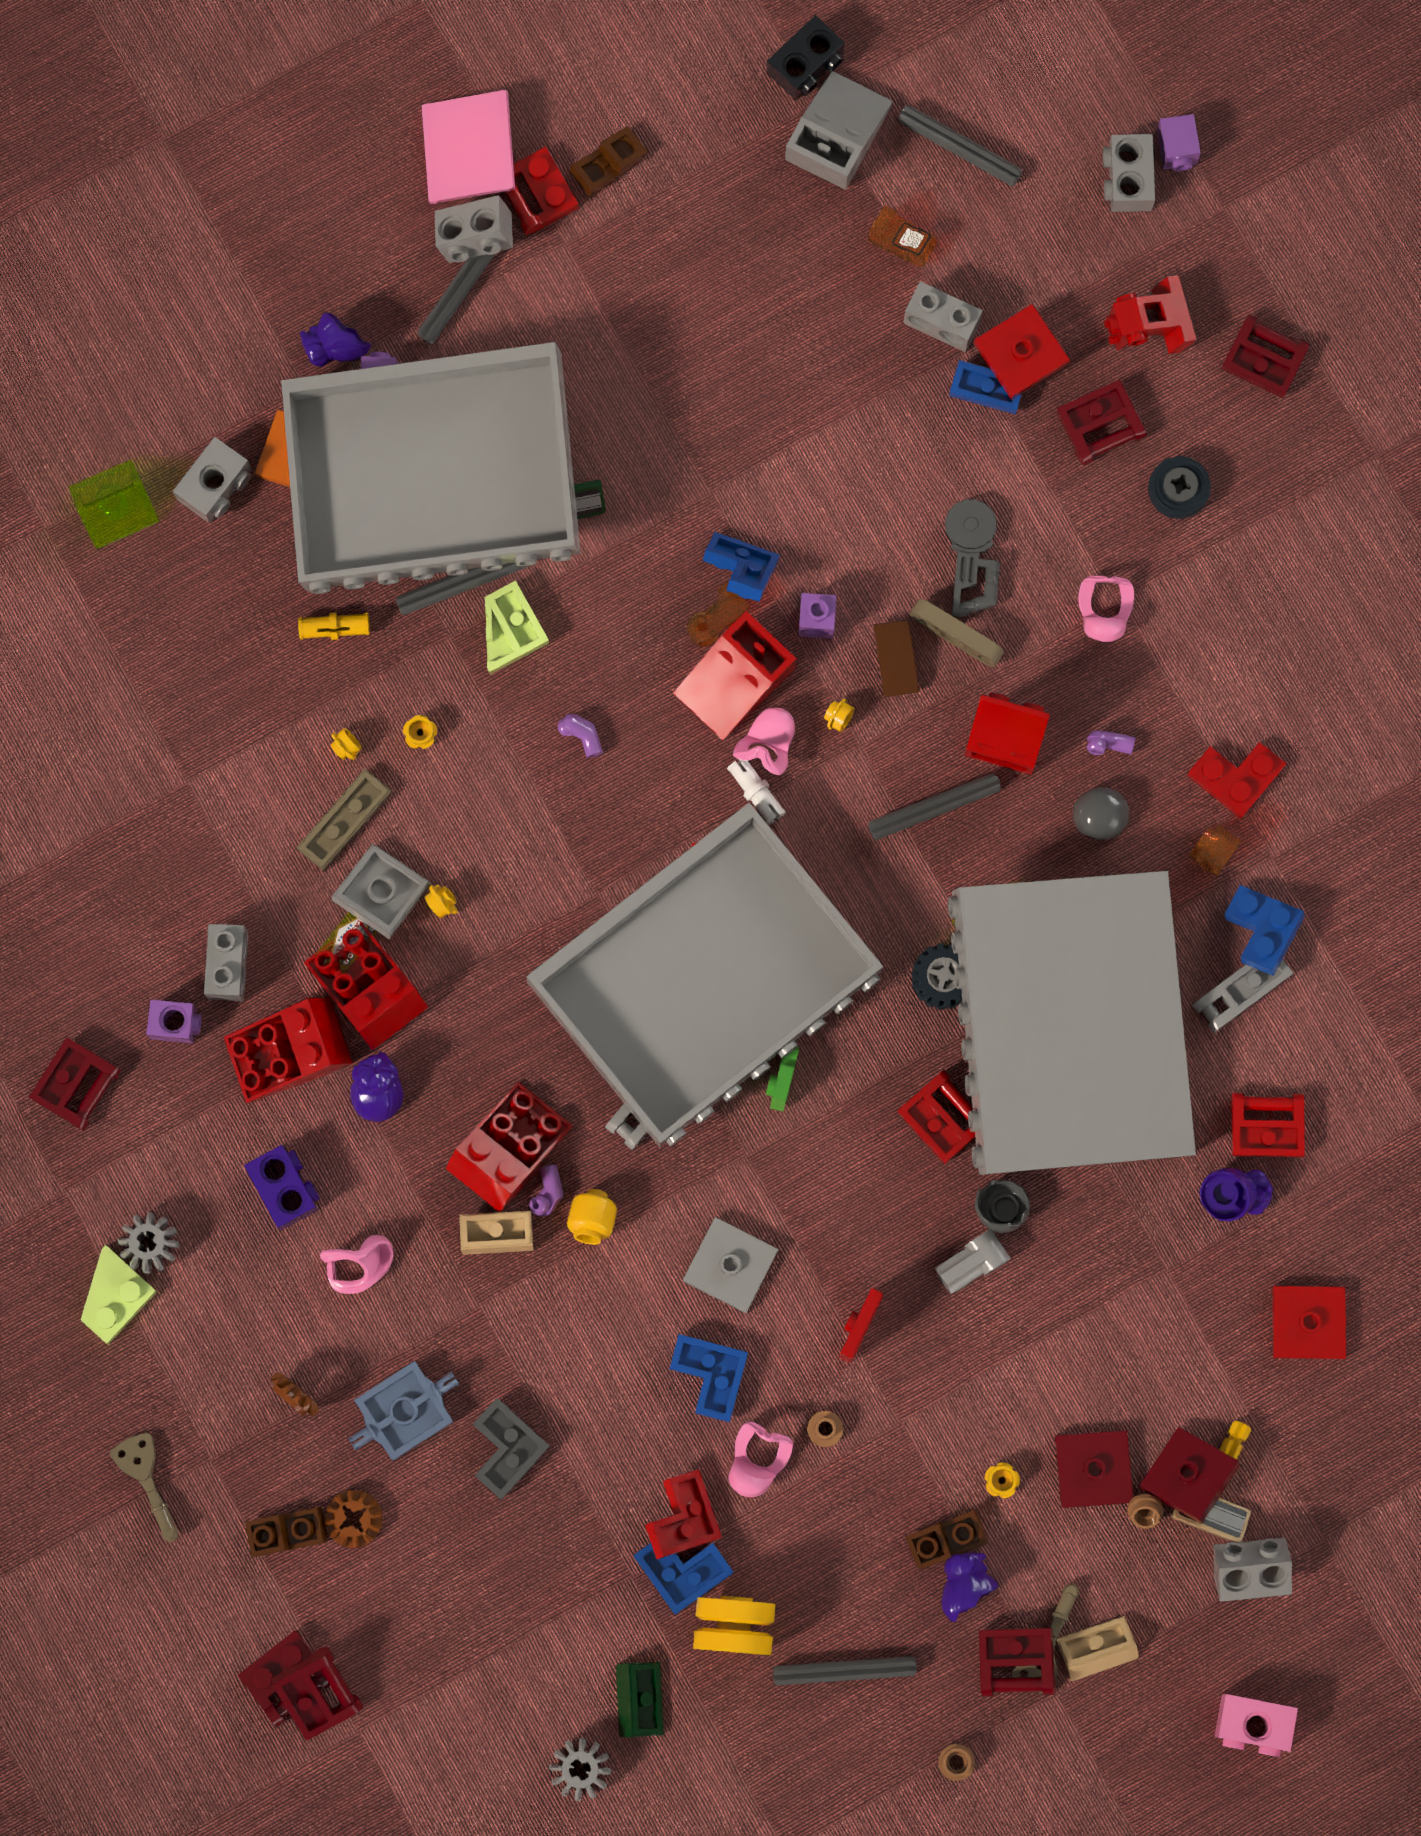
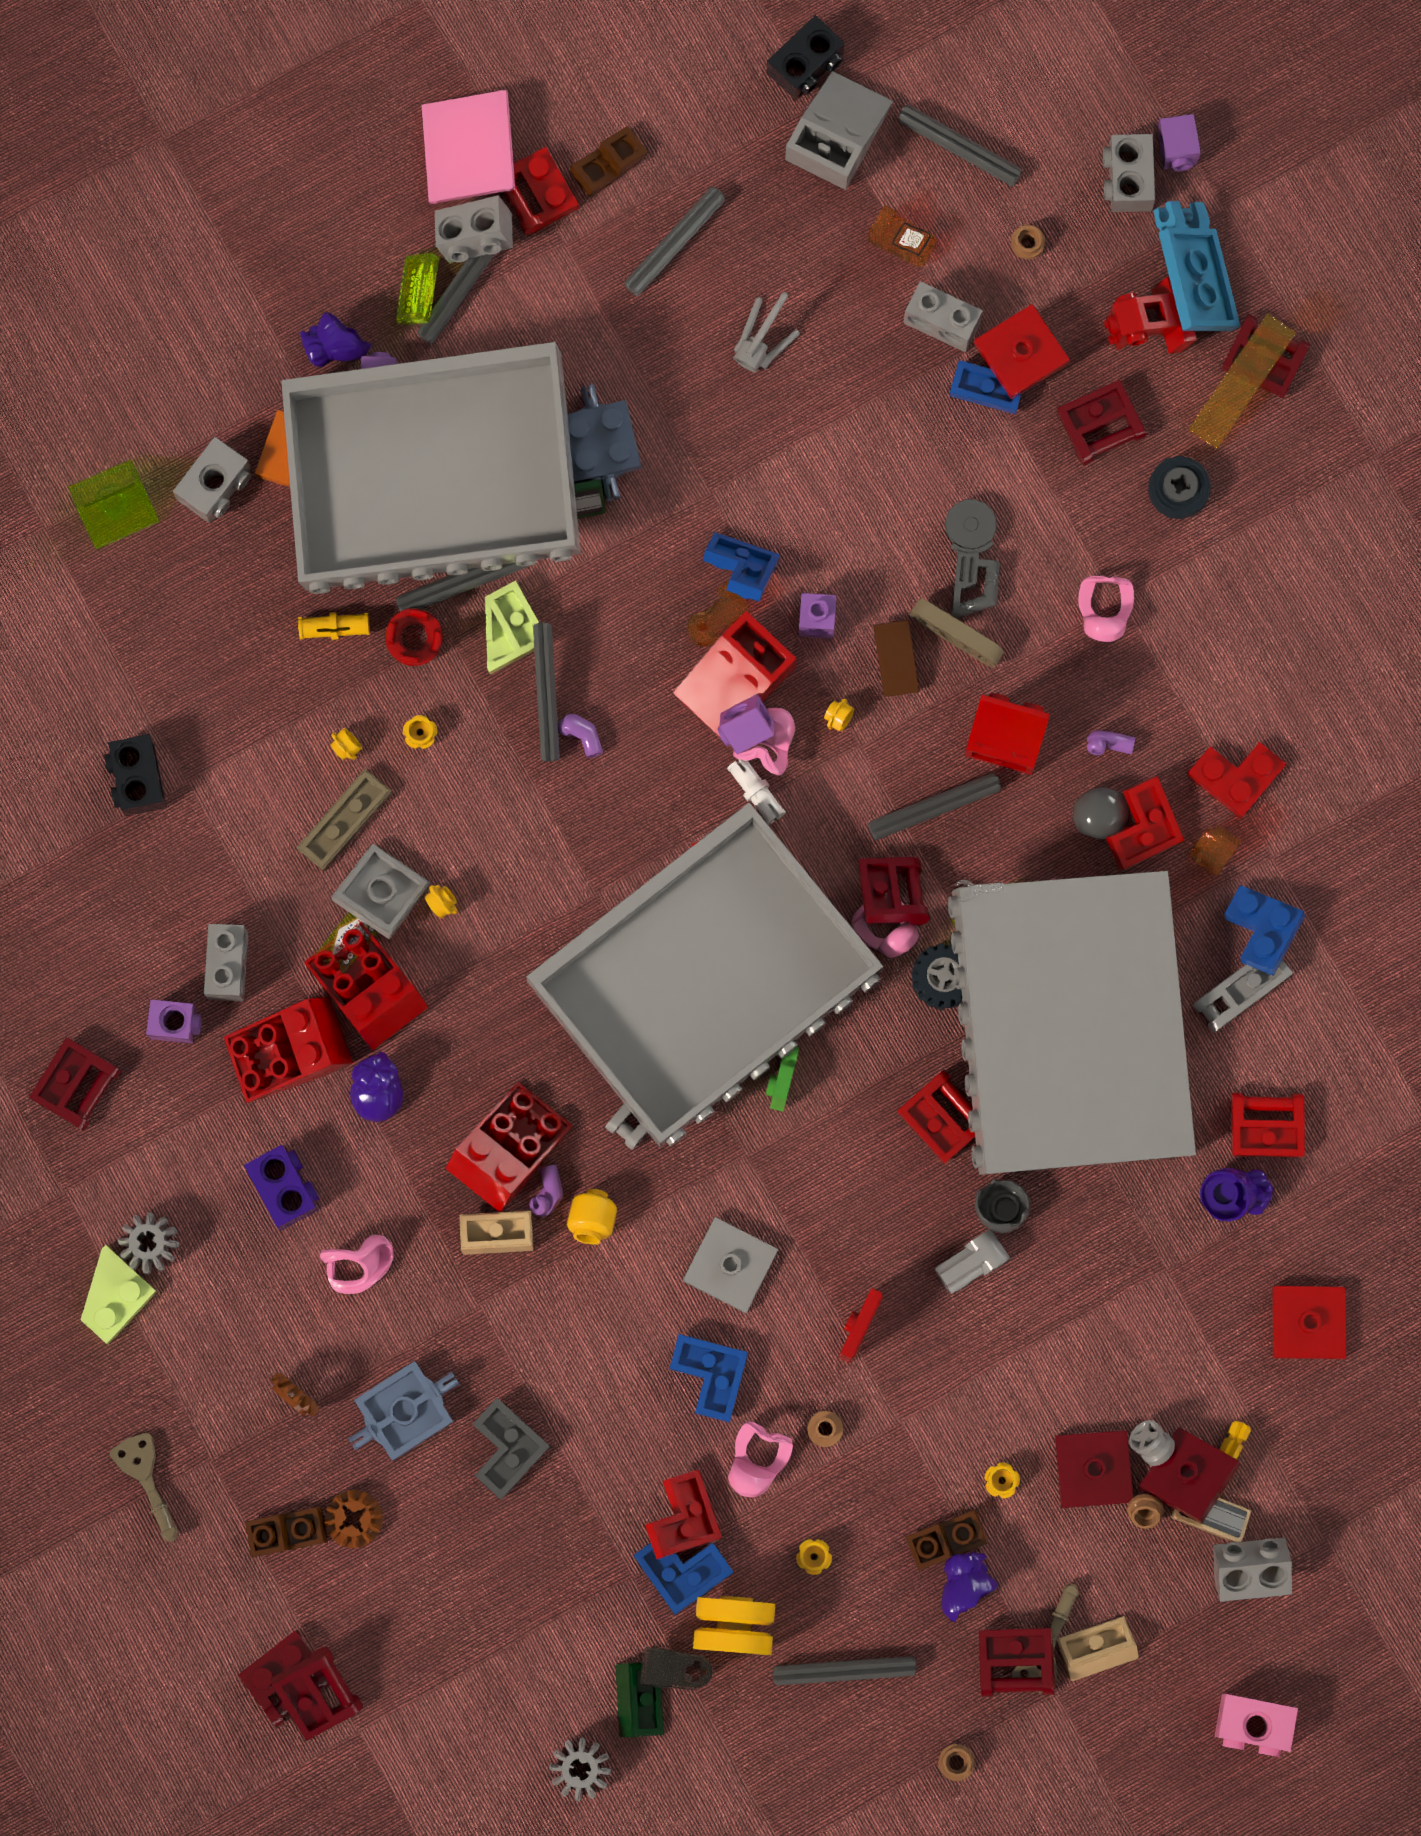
none -> black brick [104,734,167,816]
none -> red piece [385,608,443,666]
none -> clear neon green tile [396,253,439,325]
none -> dark grey axle [533,623,560,762]
none -> sand blue plate [567,385,642,501]
none -> dark grey axle [624,187,725,296]
none -> clear smoke piece [640,1647,713,1690]
none -> medium lavender brick [717,694,775,755]
none -> light grey plant [733,292,800,373]
none -> yellow plate [796,1539,832,1575]
none -> bright pink piece [852,902,919,958]
none -> dark red plate [858,857,930,926]
none -> clear hand [955,880,1004,902]
none -> medium nougat plate [1011,225,1045,259]
none -> red plate [1106,776,1184,870]
none -> light grey wheel [1129,1420,1175,1466]
none -> dark azure tile [1153,201,1240,331]
none -> clear yellow tile [1188,313,1296,449]

